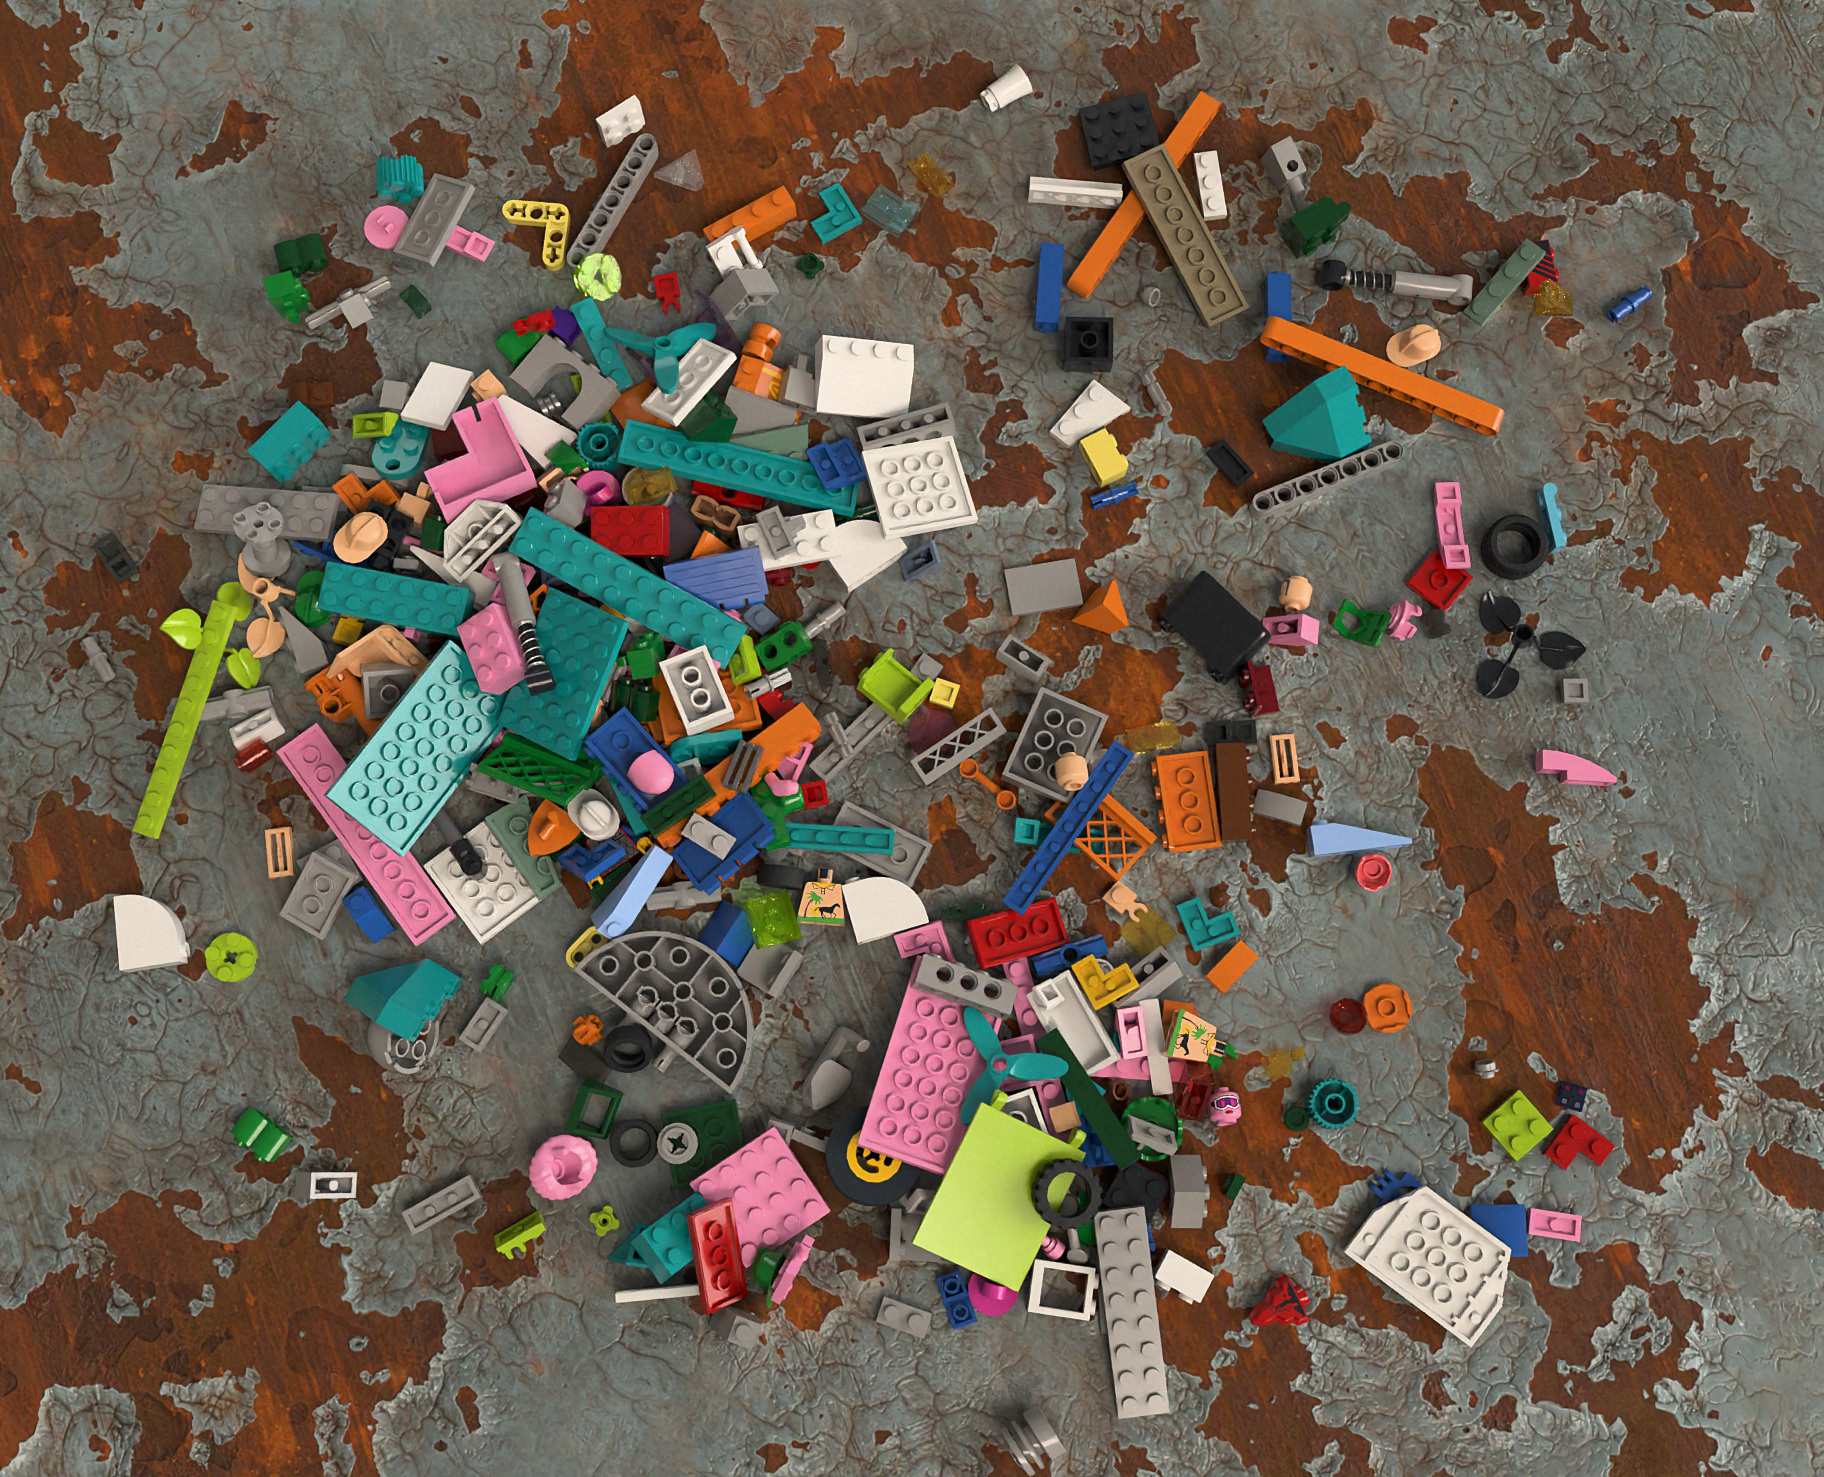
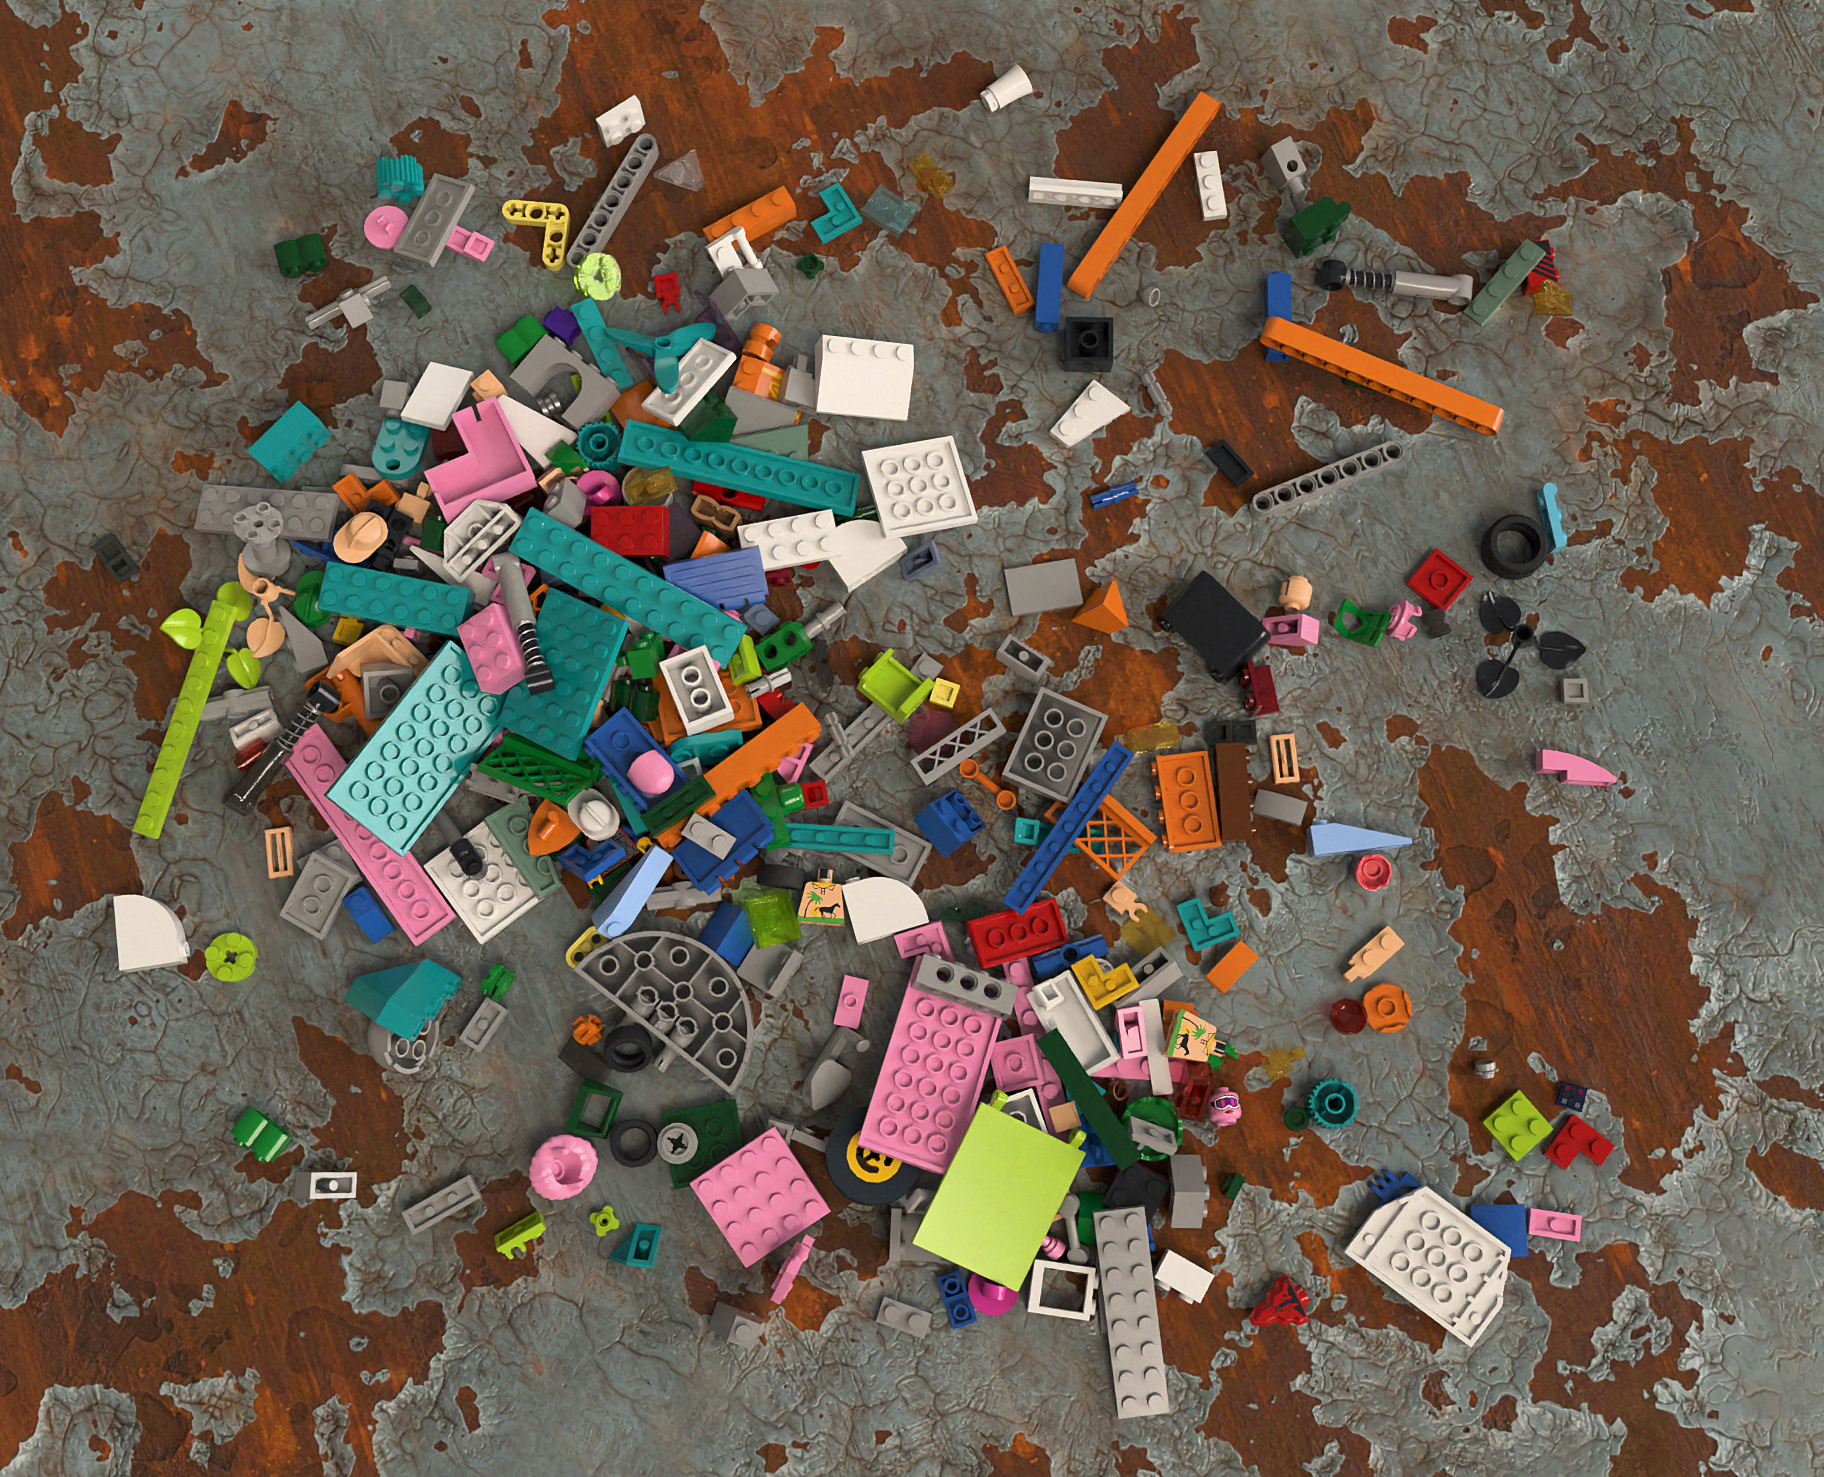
light grey axle [80,636,115,682] -> none
green brick [263,270,311,325] -> none
lime slope [353,412,399,439] -> none
red plate [512,309,557,336] -> none
white tile [615,1283,700,1303] -> none
teal brick [631,1191,708,1284] -> none
red tile [687,1197,748,1315] -> none
flat silver tile [722,740,764,795] -> none
green piece [752,1248,789,1308] -> none
light grey hinge [755,505,806,560] -> none
bright pink arm [764,772,799,796] -> none
blue slope [805,437,867,490] -> none
light grey brick [857,402,956,451] -> none
teal piece [961,1007,1069,1125] -> none
light grey wheel [1000,1403,1067,1477] -> none
black tyre [1031,1158,1102,1230] -> none
light nougat head [1055,752,1089,791] -> none
light yellow brick [1078,428,1128,488] -> none
black plate [1079,92,1159,171] -> none
dark tan plate [1121,143,1250,330] -> none
teal panel [1262,365,1372,464] -> none
light nougat piece [1386,324,1441,367] -> none
bright pink slope [1434,482,1471,569] -> none
blue pin [1606,286,1652,323] -> none
none -> piece [222,679,342,817]
none -> bright pink plate [833,975,869,1030]
none -> blue slope [913,789,986,858]
none -> orange tile [984,245,1036,316]
none -> light nougat hinge [1342,926,1405,983]

